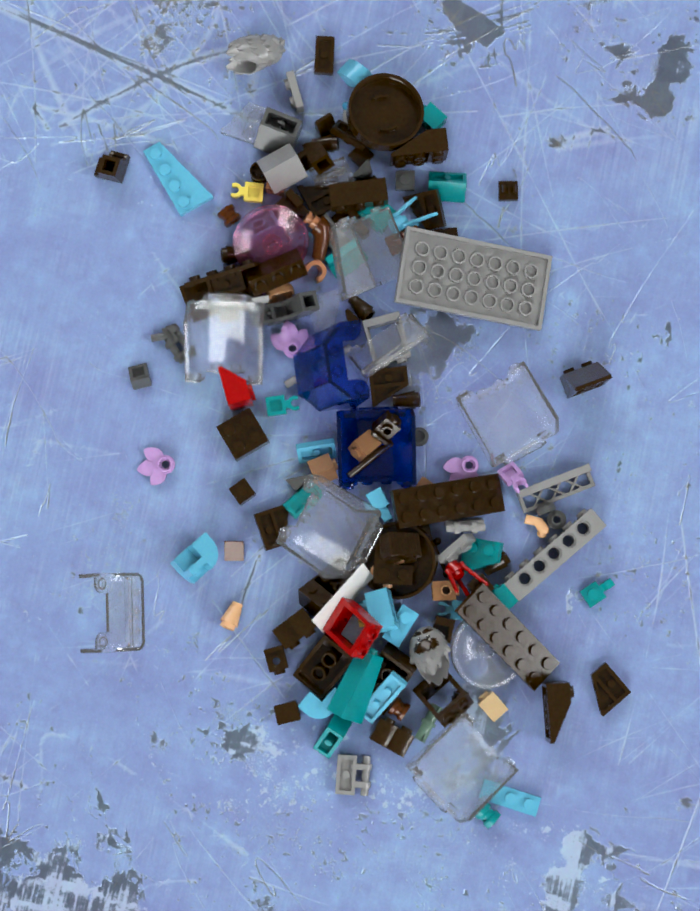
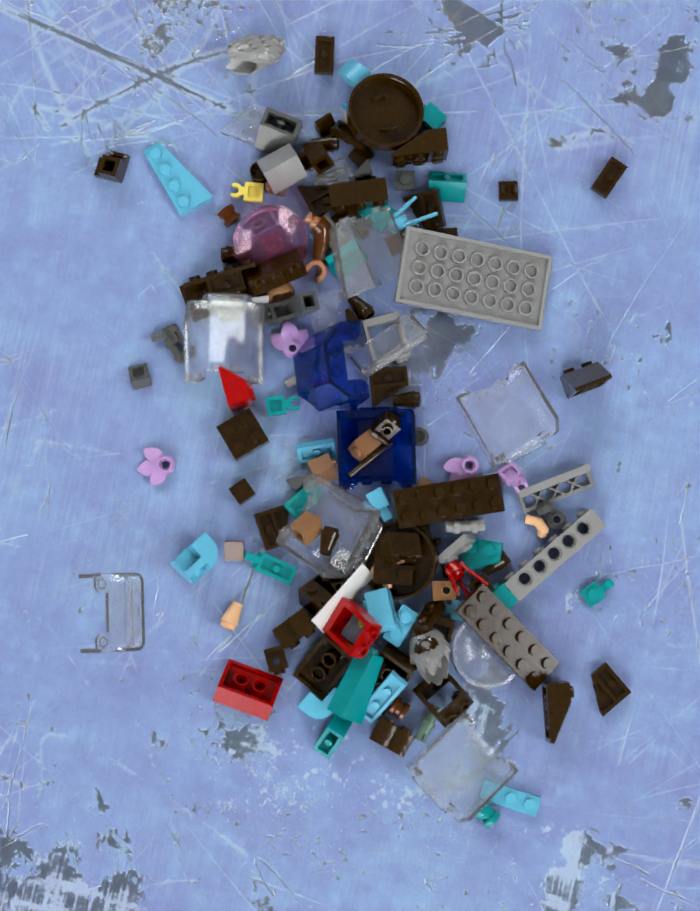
dark brown brick [274,188,309,224] -> none
dark brown panel [274,700,301,725] -> none
light grey plate [284,71,304,113] -> none
light grey plate [335,754,372,796] -> none
tan brick [477,691,508,722] -> none
none -> red slope [213,659,283,721]
none -> teal hinge [244,551,298,585]
none -> medium nougat brick [290,510,323,546]
none -> dark brown cone [319,526,340,556]
none -> dark brown plate [411,601,446,633]
none -> dark brown plate [590,157,627,199]

